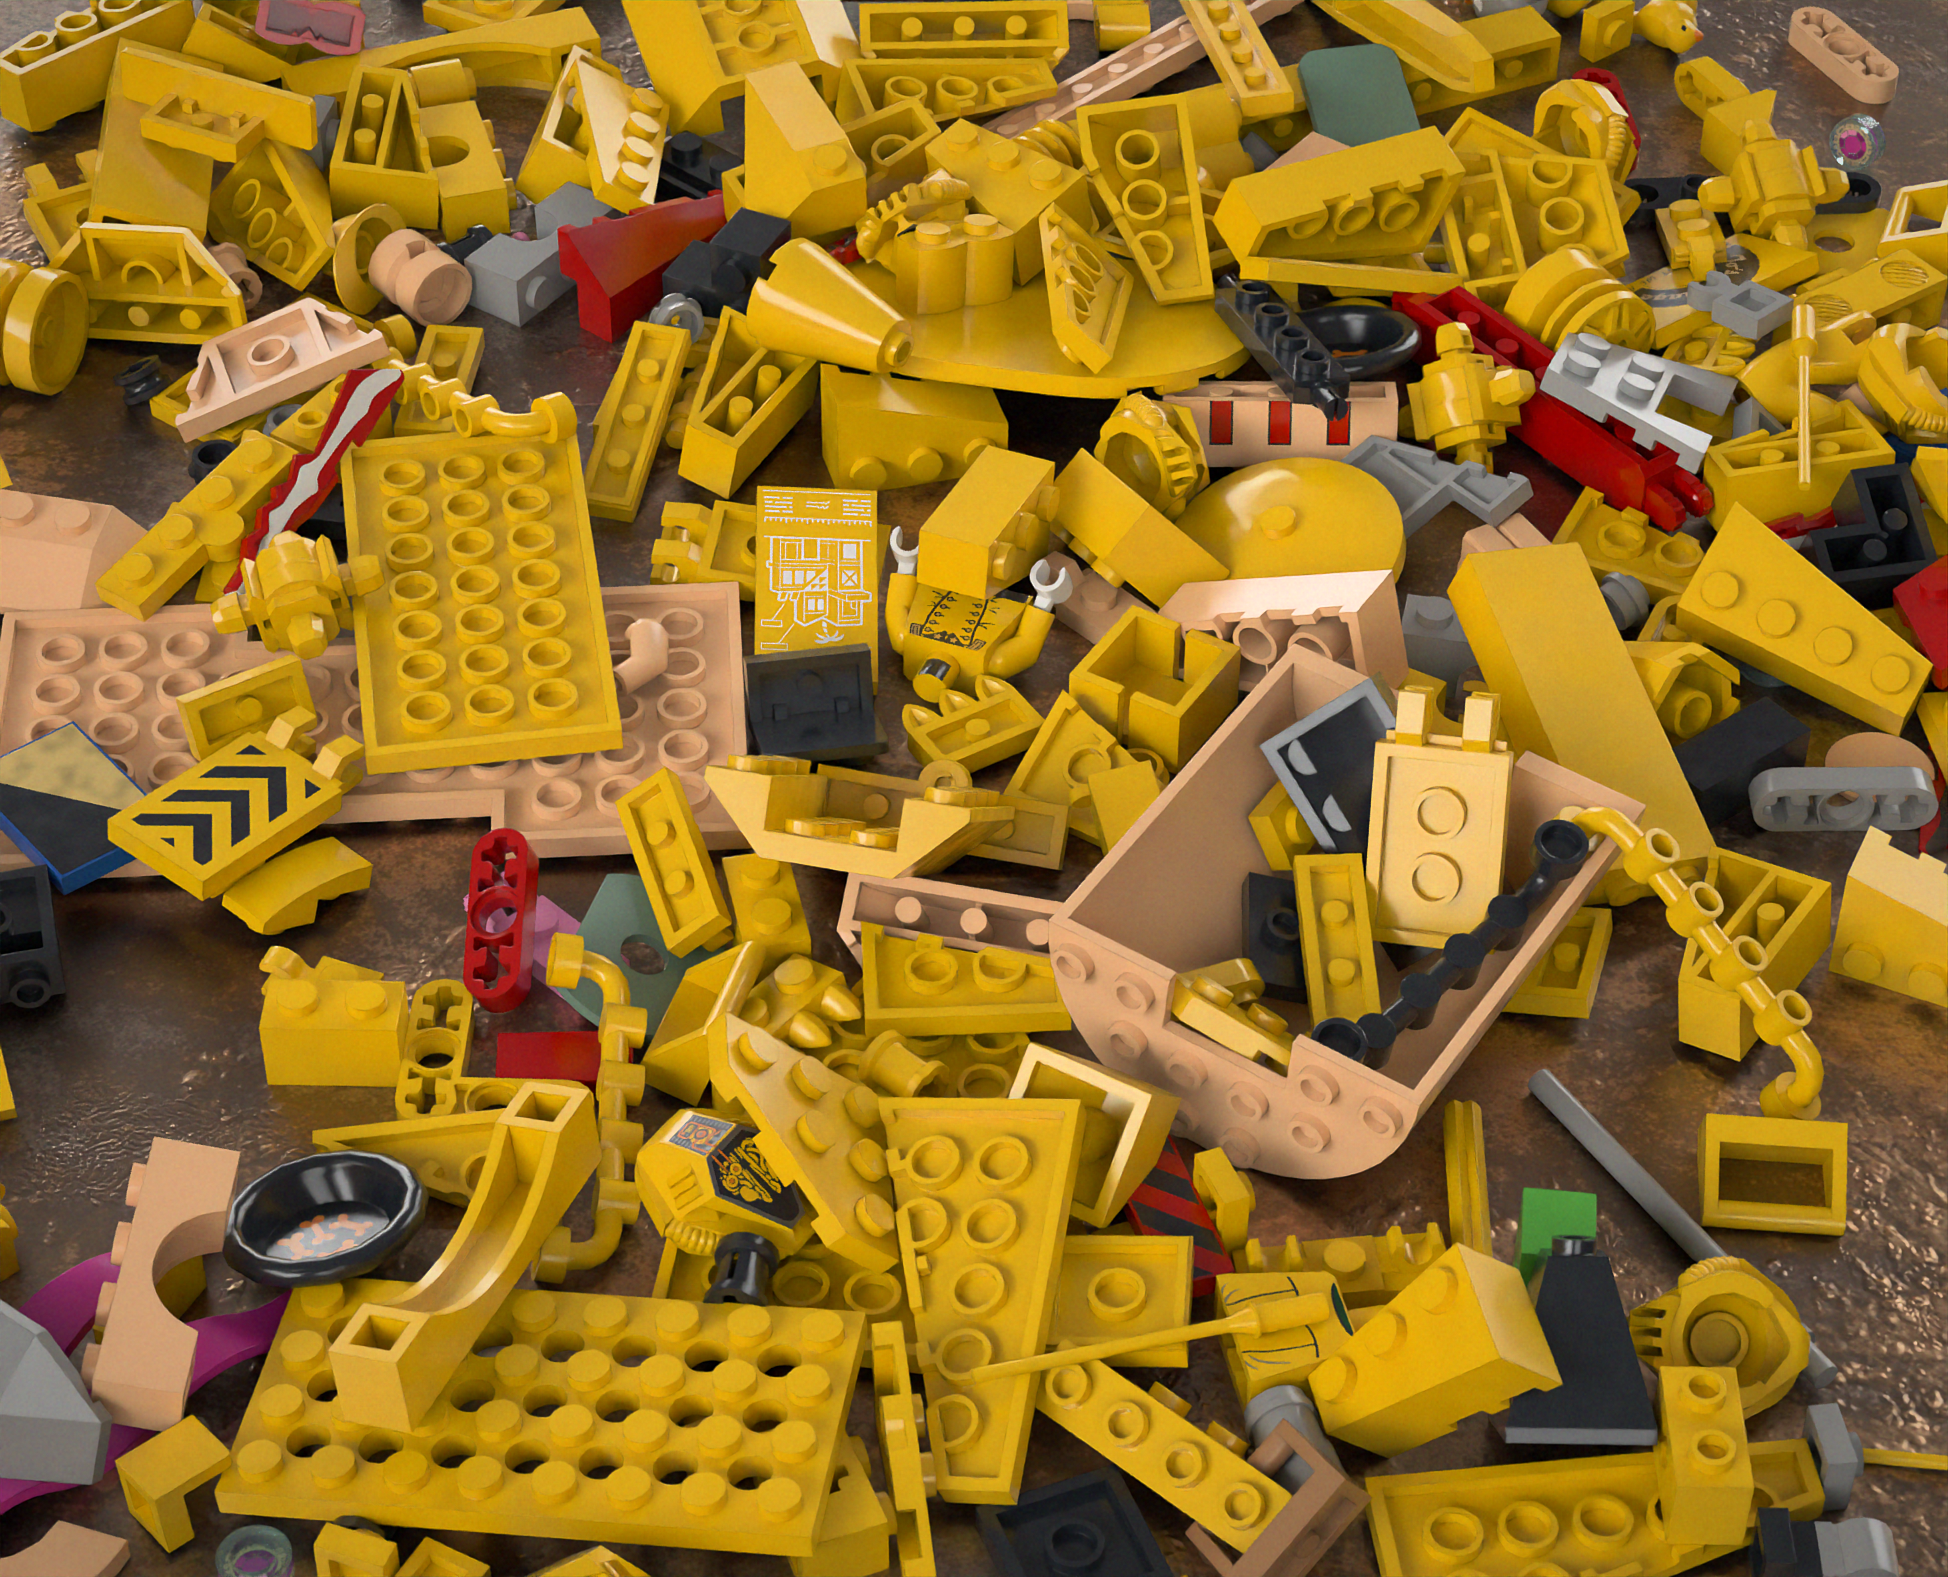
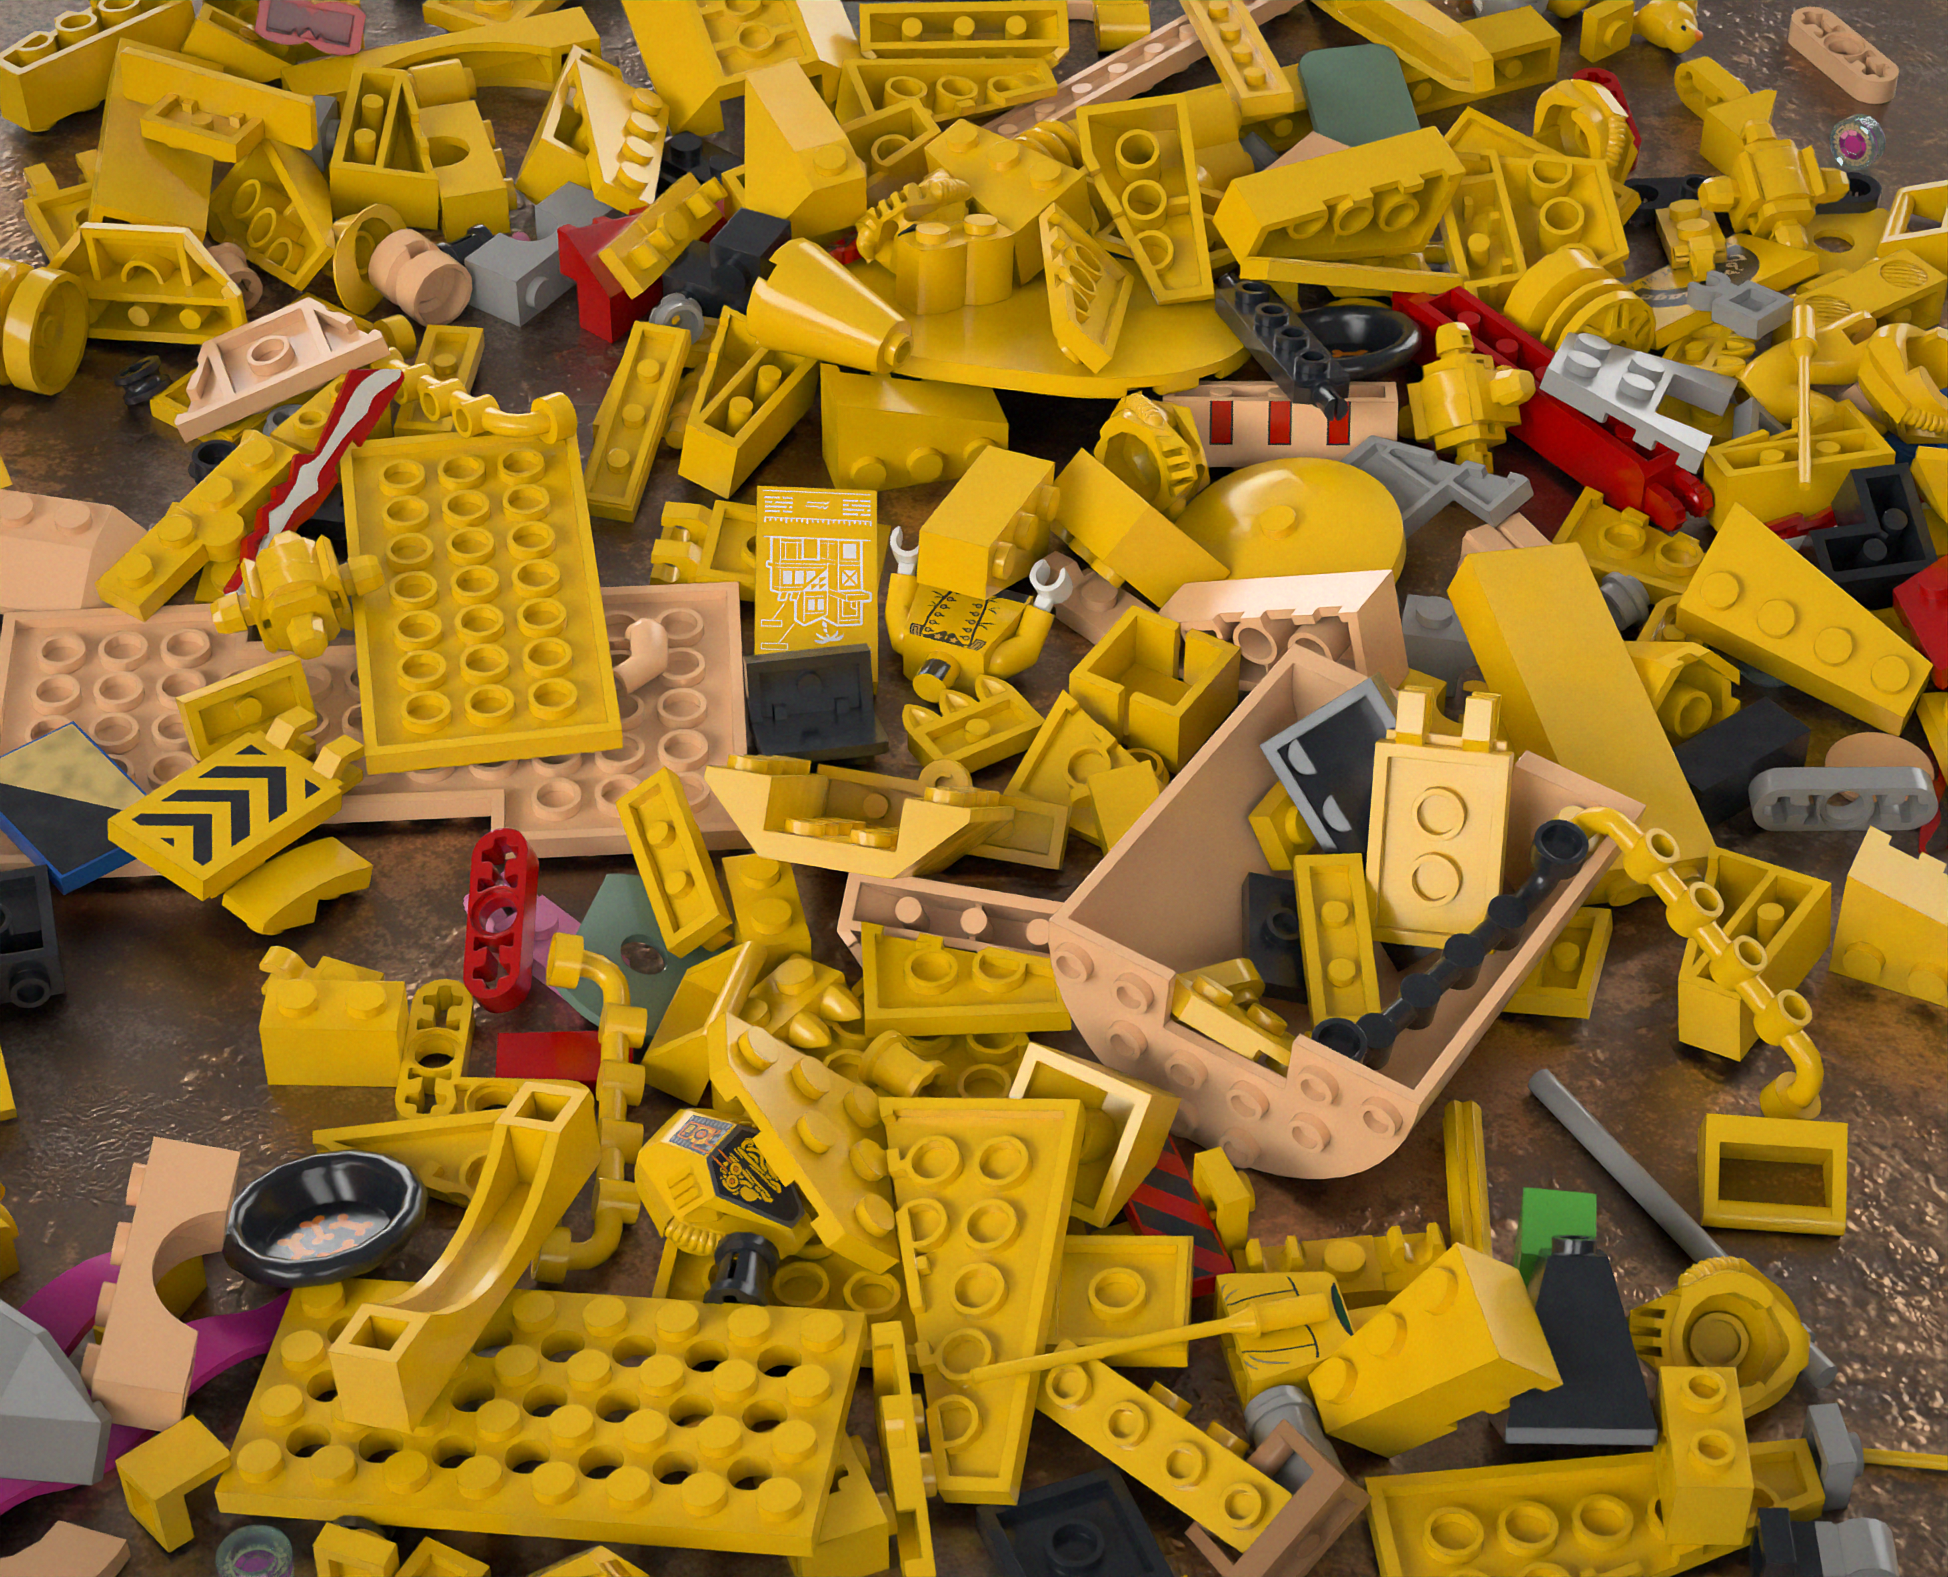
none -> yellow plate [597,172,728,299]

